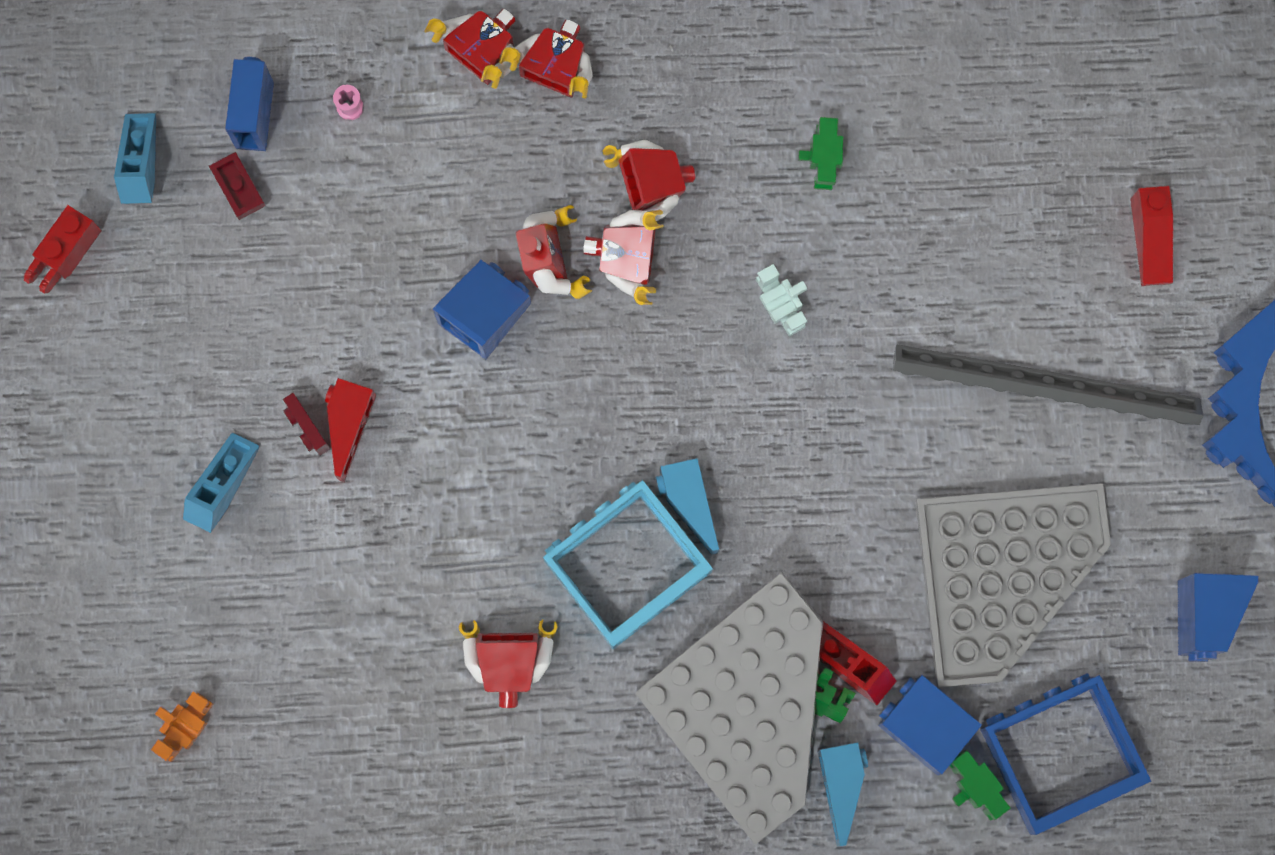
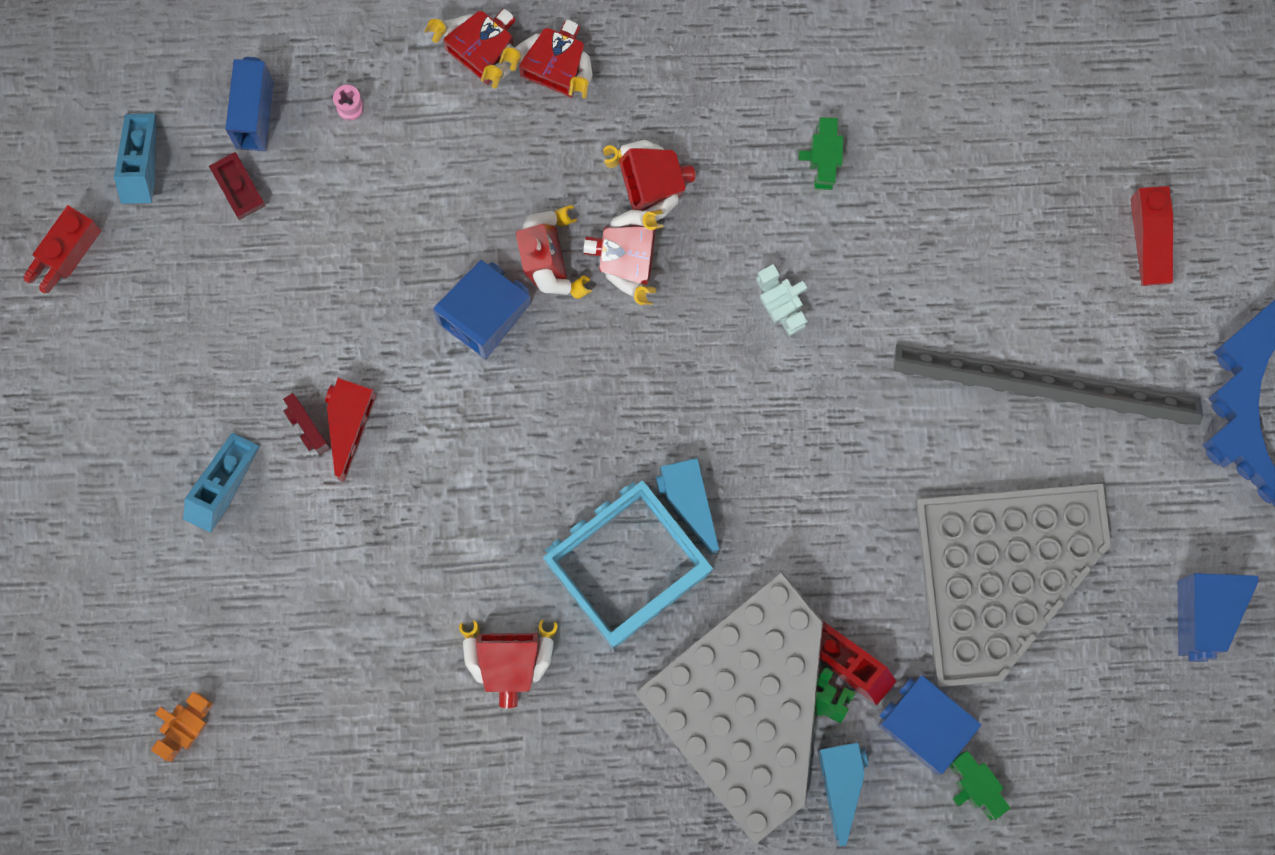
blue window [980,673,1151,835] -> none

